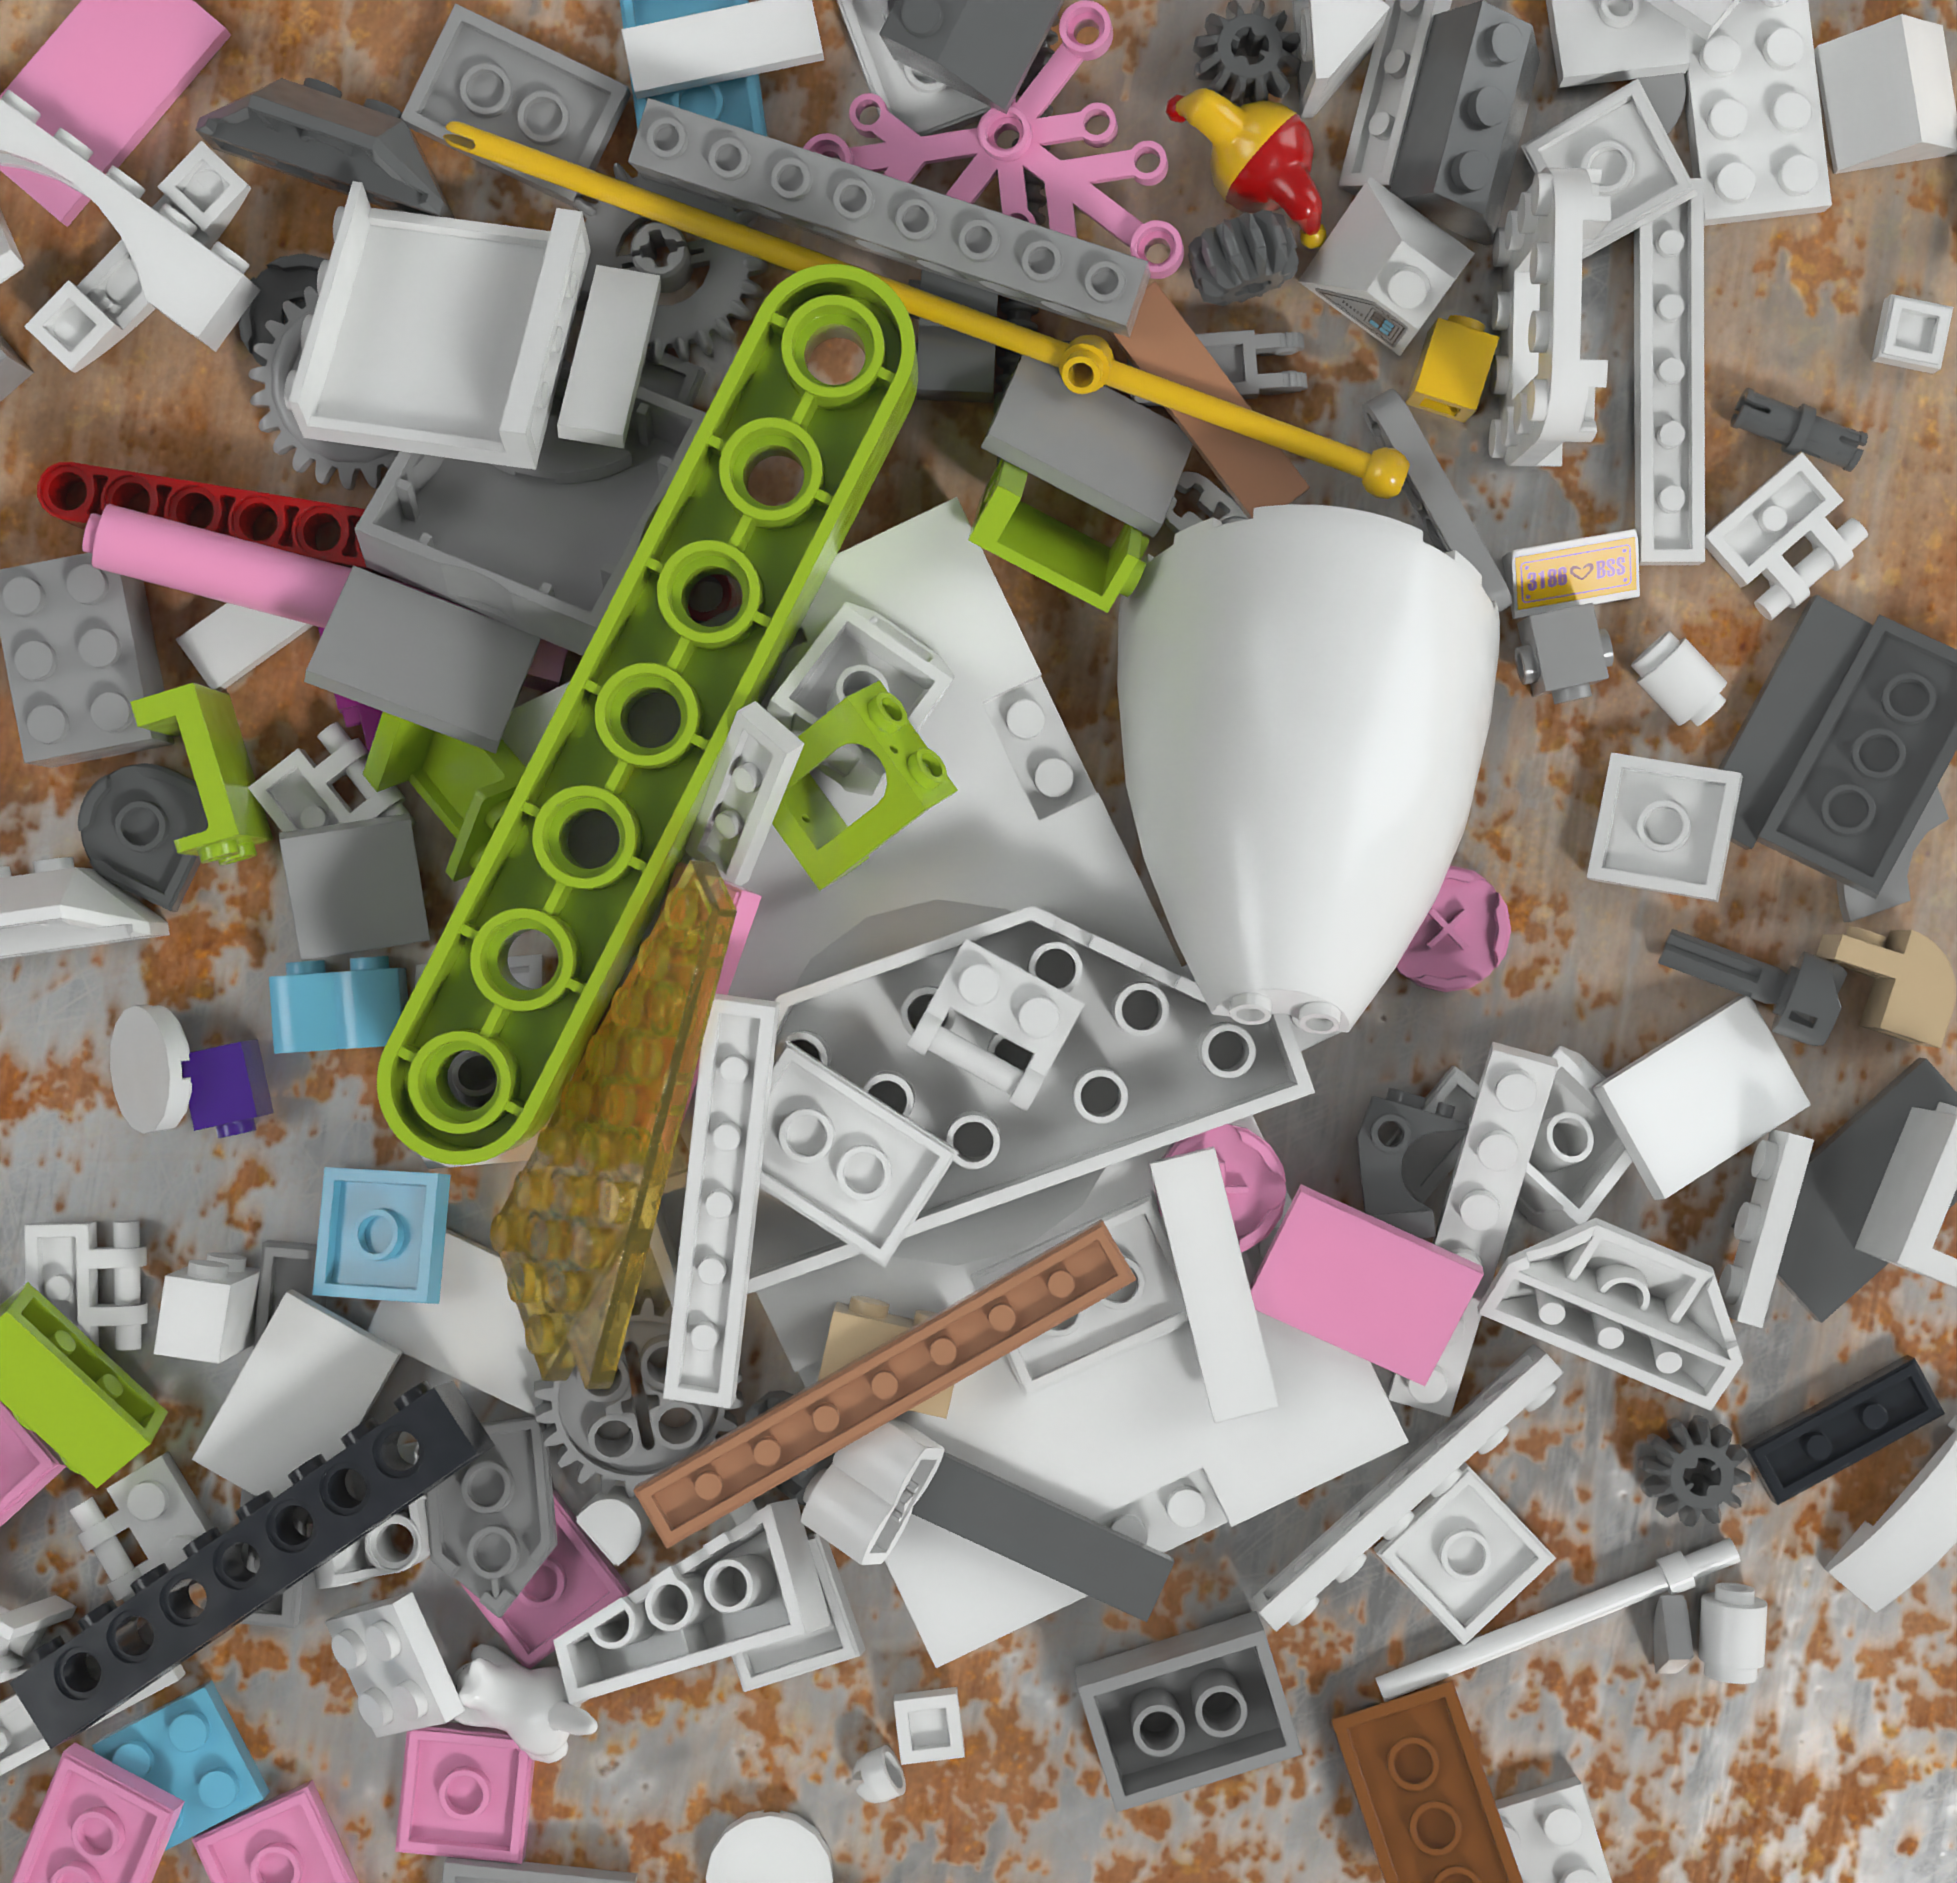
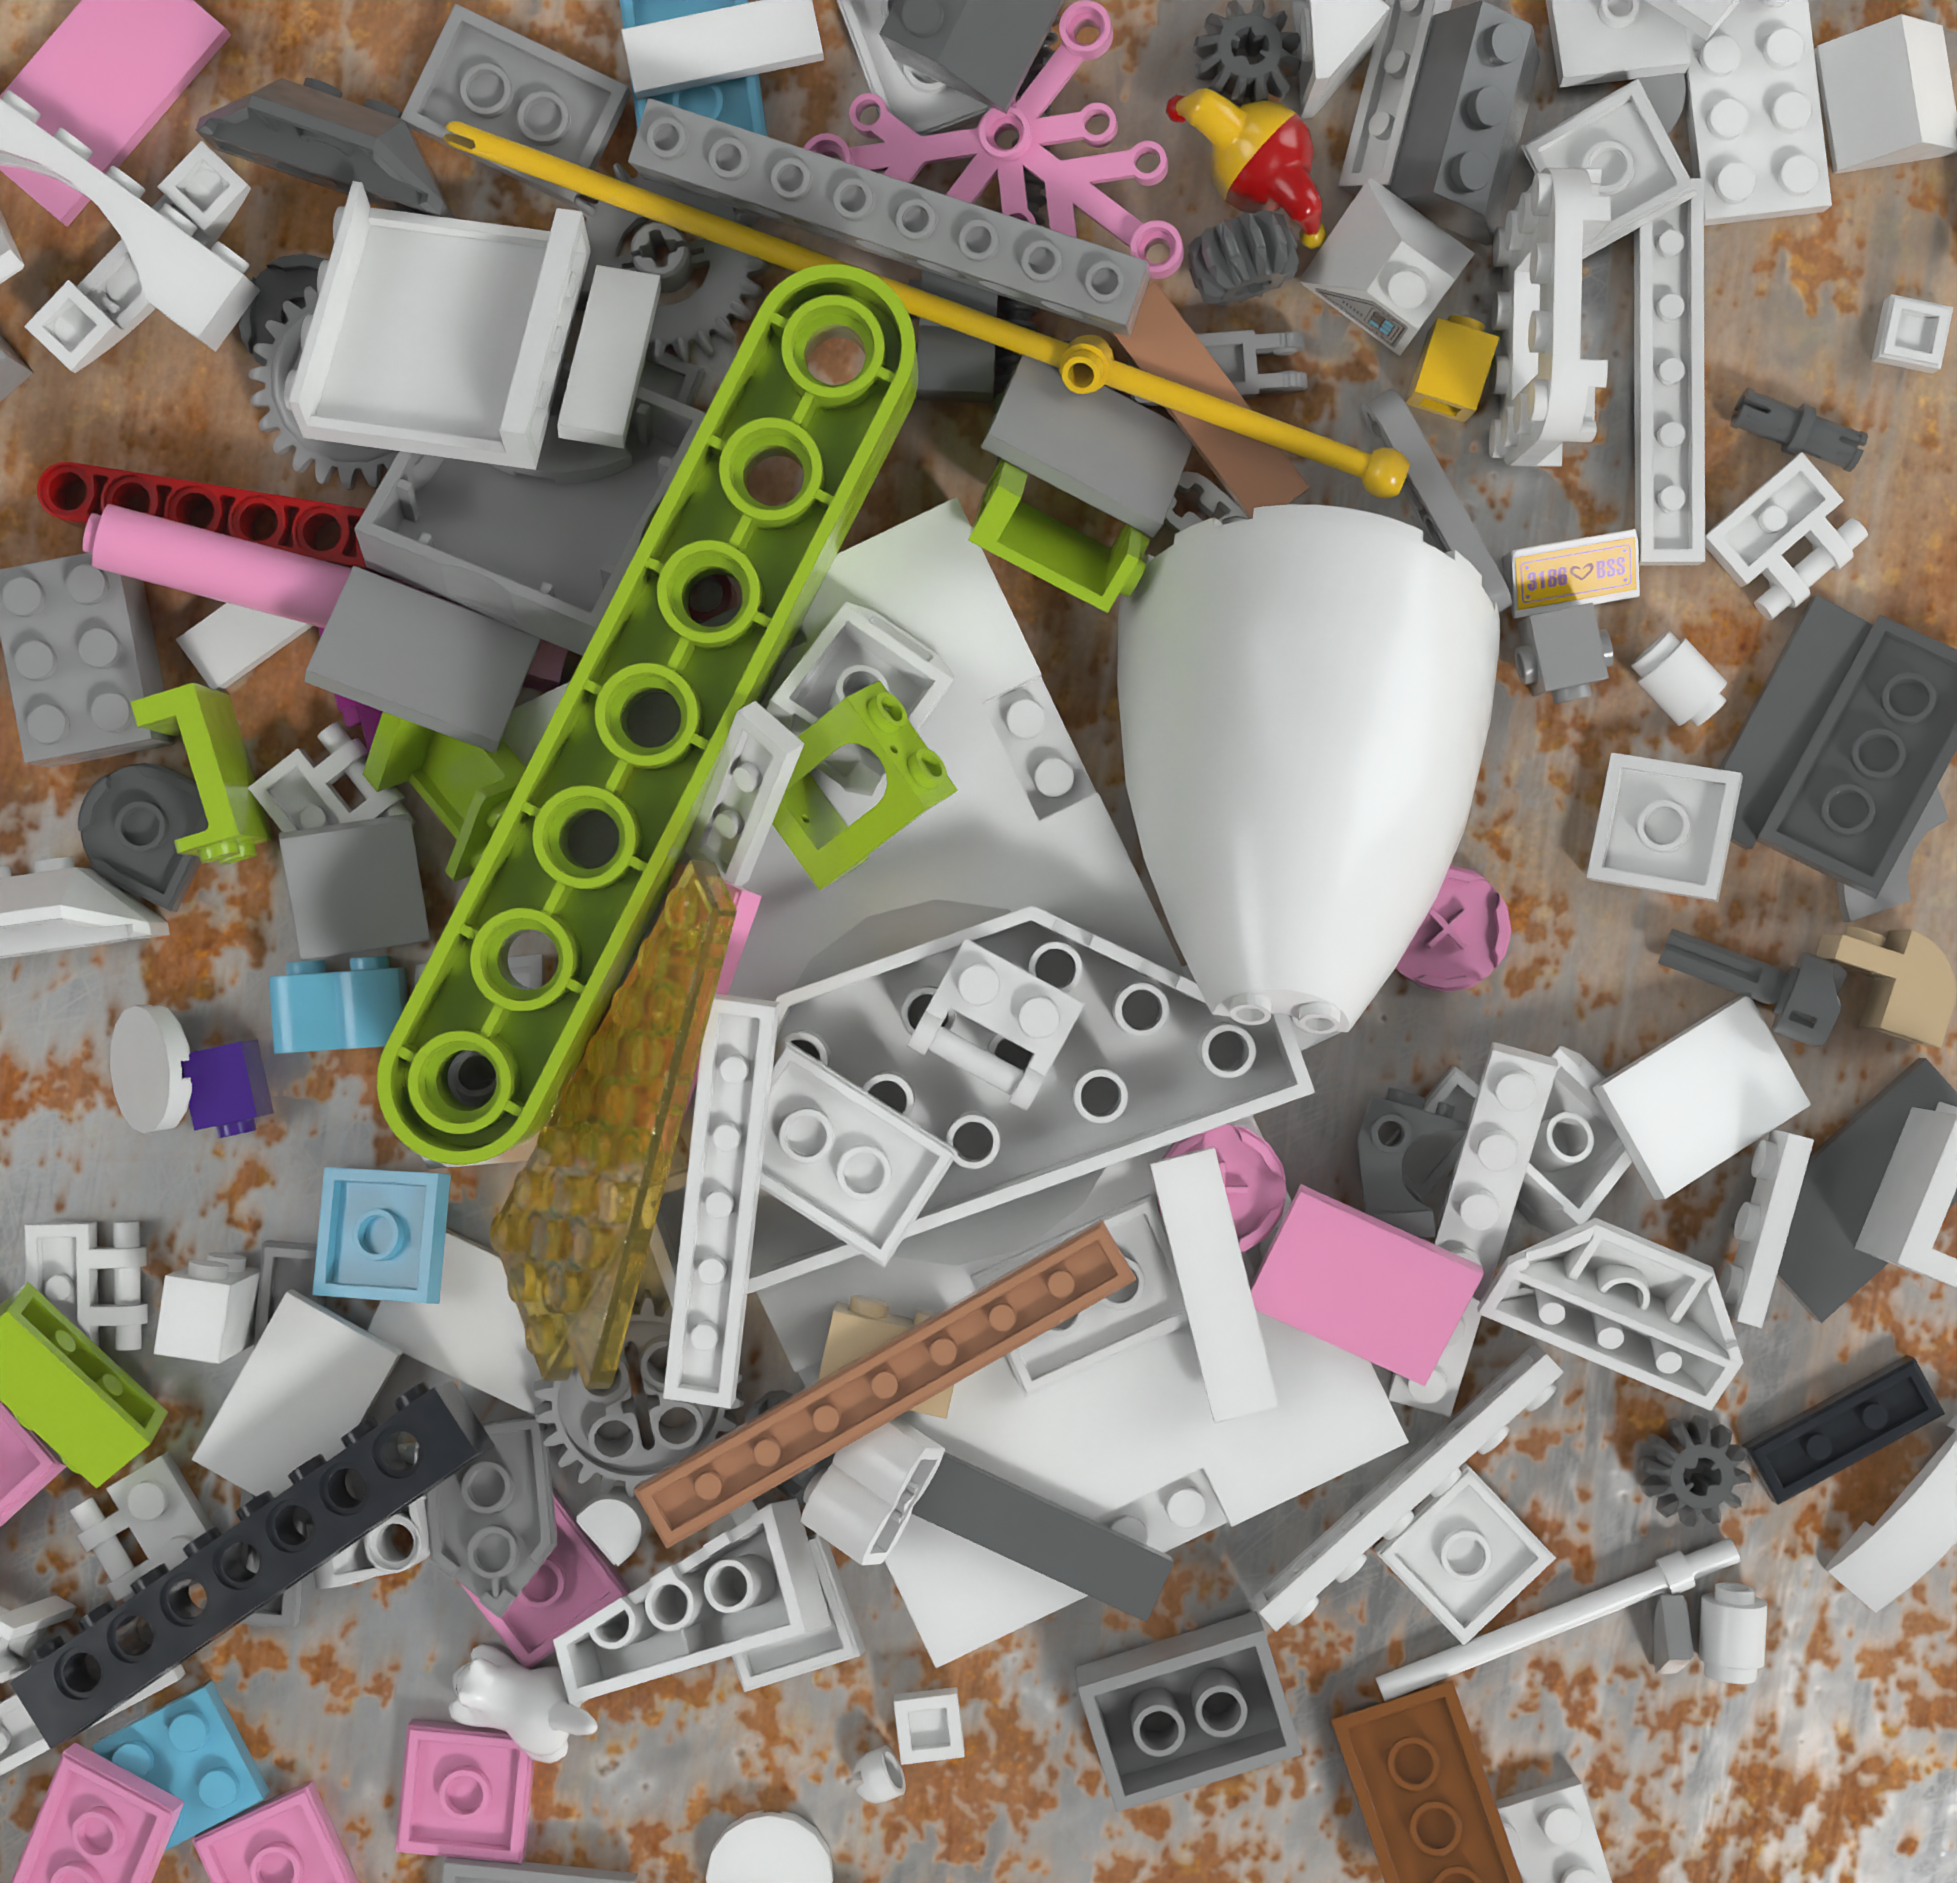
white plate [325,1592,465,1738] -> none

